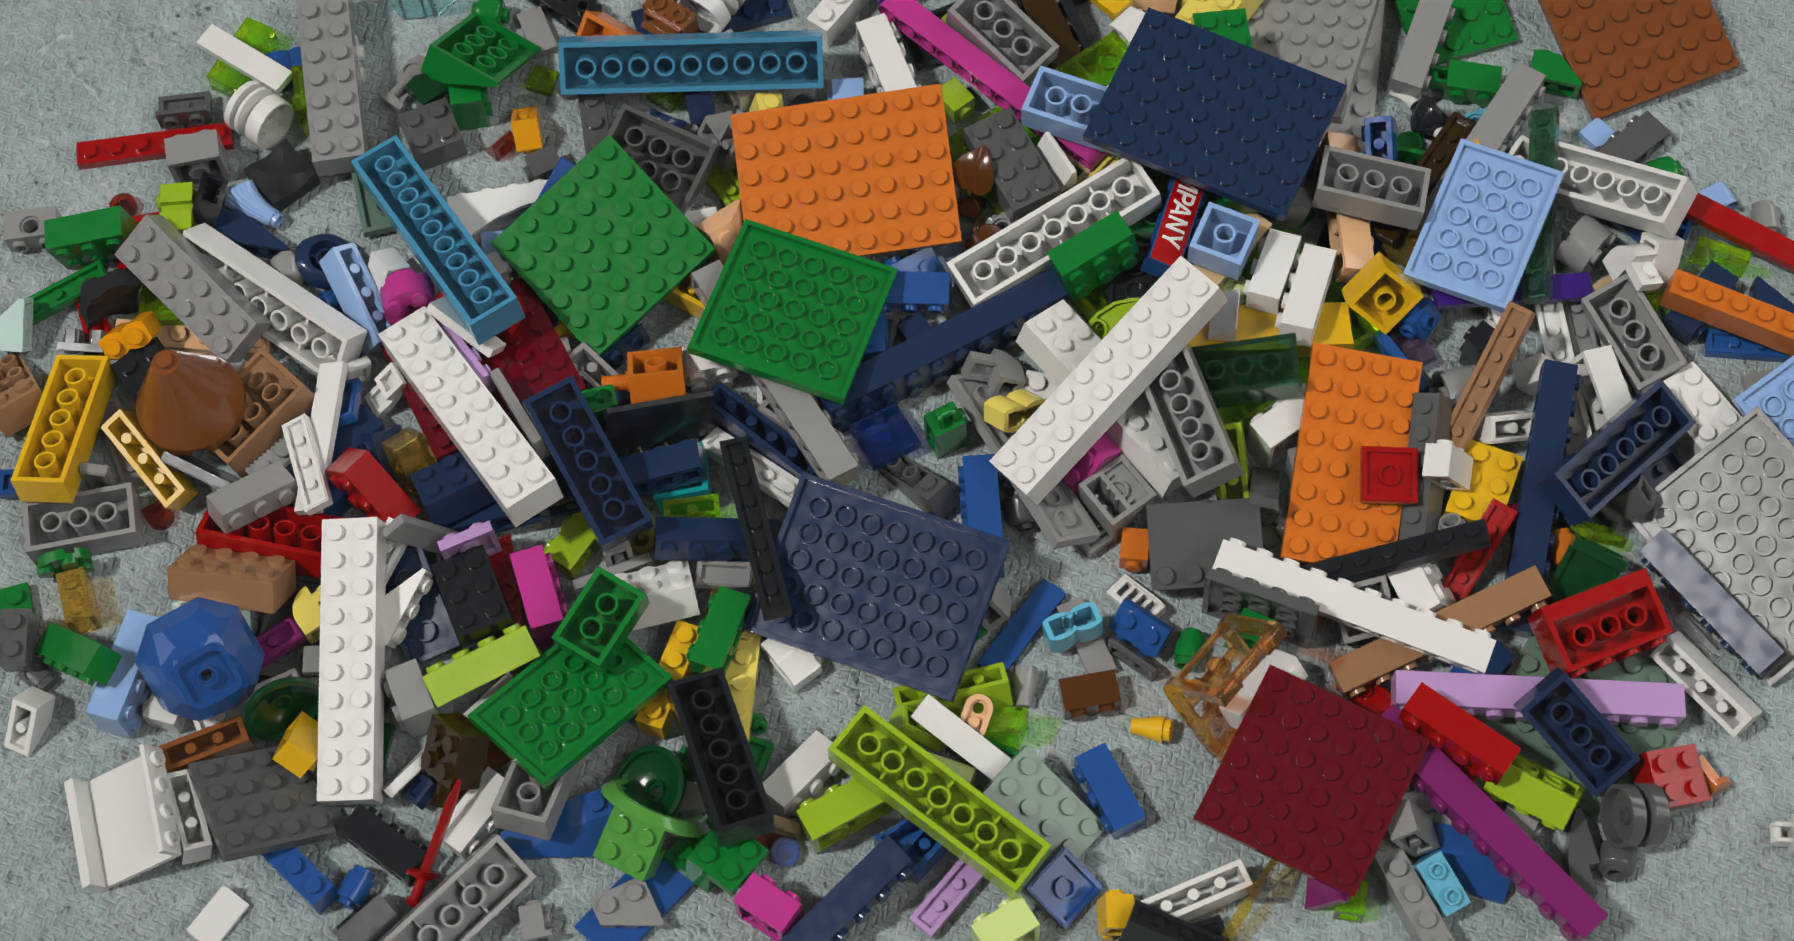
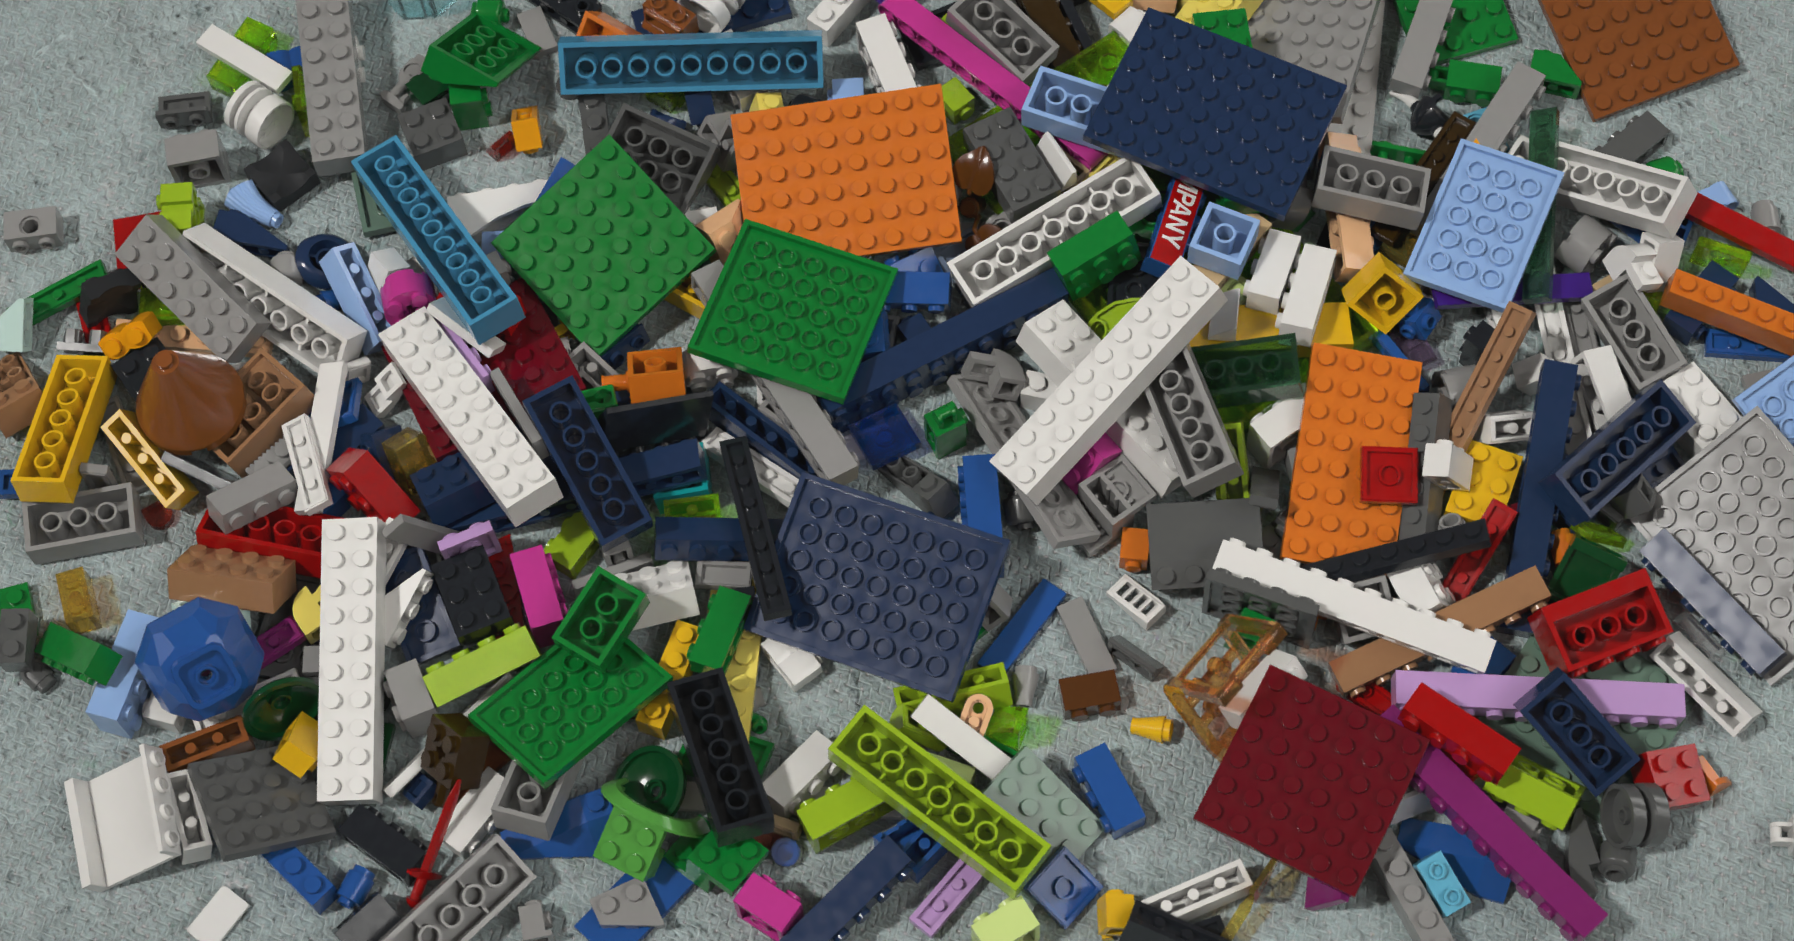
white slope [4,686,56,757] -> none
green plate [35,547,94,583] -> none
green brick [44,205,139,270] -> none
red plate [76,123,235,170] -> none
clear red tile [109,193,138,216] -> none
black brick [192,171,228,228] -> none
dark grey brick [523,144,560,182] -> none
clear neon green tile [525,64,560,97] -> none
clear yellow tile [629,529,654,555] -> none
light yellow brick [984,389,1046,433] -> none
medium azure brick [1042,602,1103,653] -> none
blue bracket [1108,598,1174,658] -> none
green brick [1172,627,1206,672] -> none
clear neon green brick [1332,881,1369,923] -> none
blue brick [1361,116,1398,161] -> none
light grey brick [1388,798,1440,858] -> none
green tile [1397,131,1422,150] -> none
light blue tile [1578,118,1614,150] -> none

